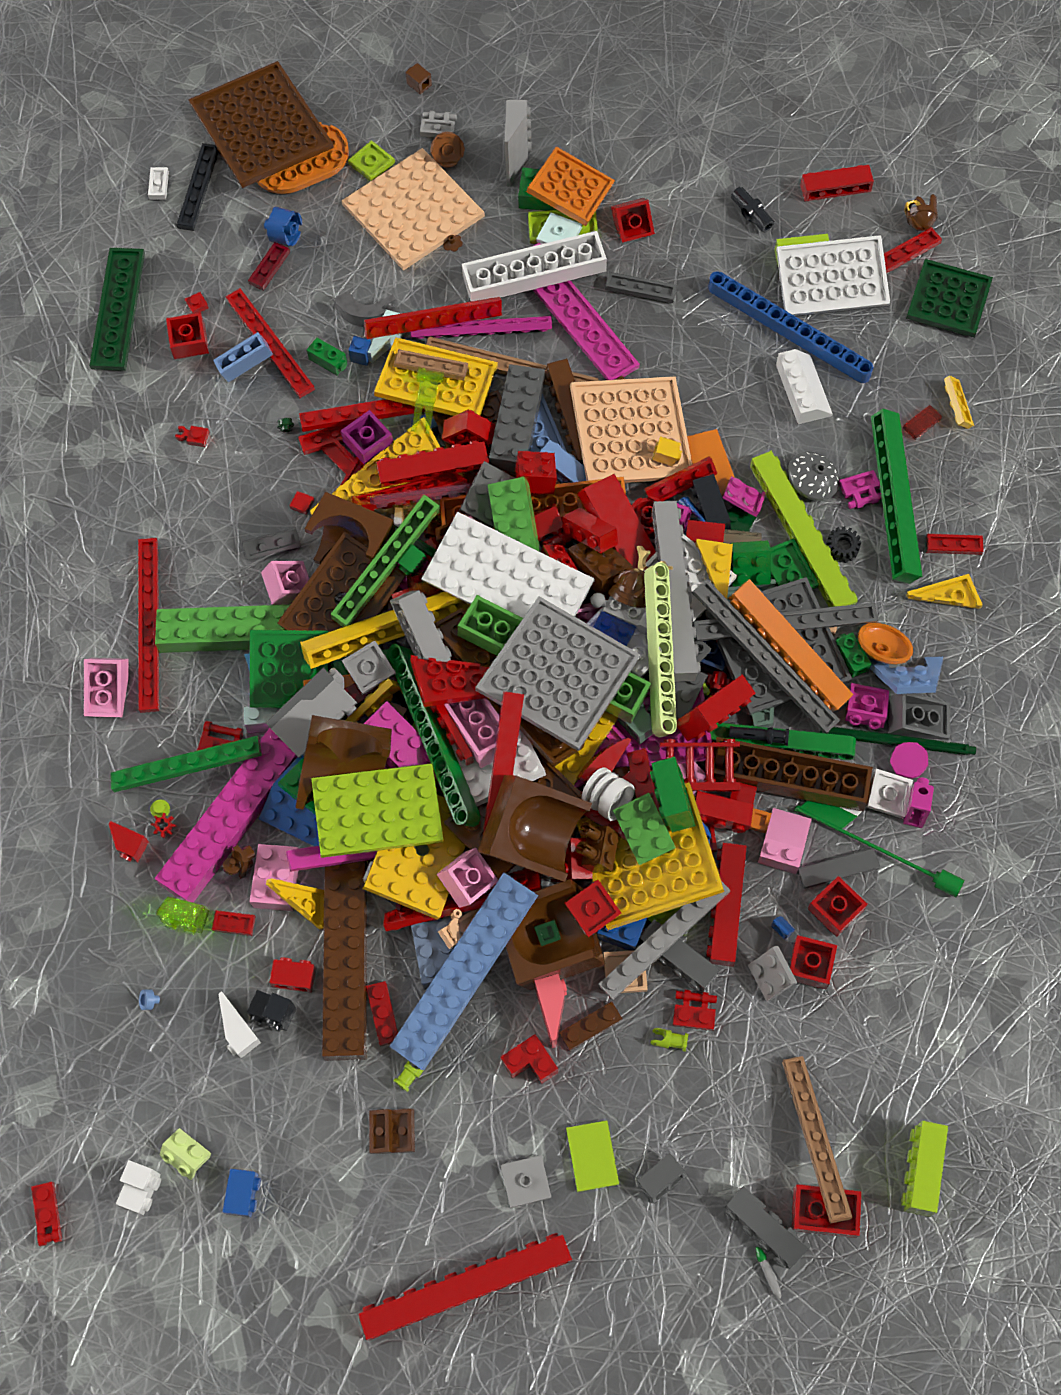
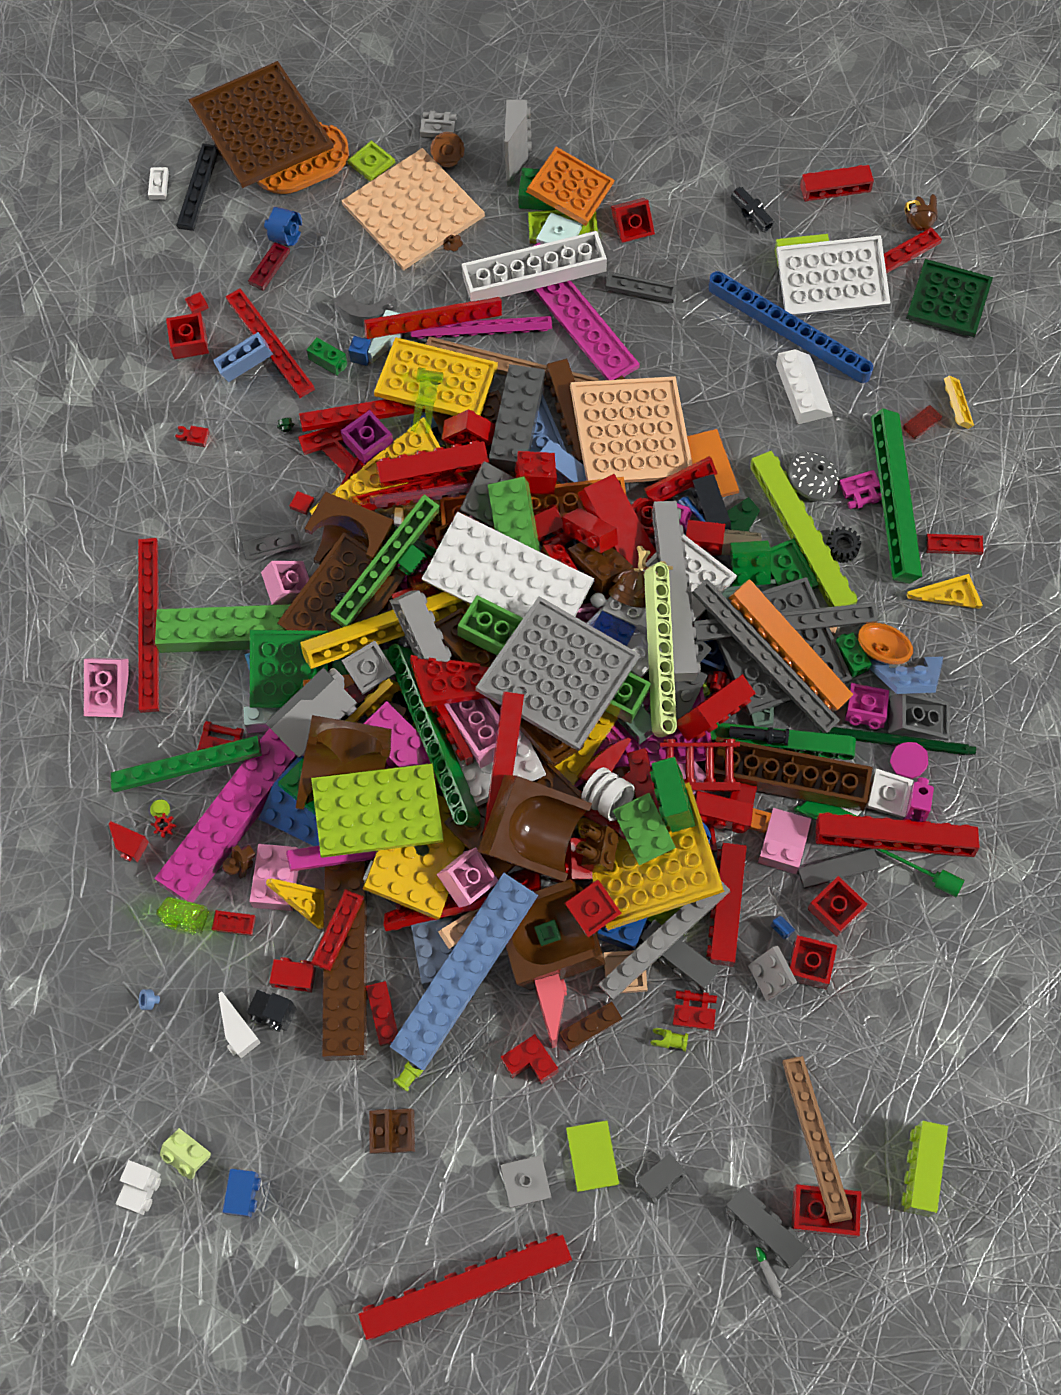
red plate [31,1182,62,1247] -> none
dark green plate [89,248,145,371] -> none
medium nougat tile [394,349,468,381] -> none
reddish brown brick [405,63,432,94] -> none
light nougat piece [448,909,462,943] -> none
yellow brick [652,436,682,467] -> none
yellow wing [695,539,733,599] -> none
dark pink piece [723,476,766,517] -> none
none -> red tile [310,889,364,972]
none -> red brick [816,812,980,857]

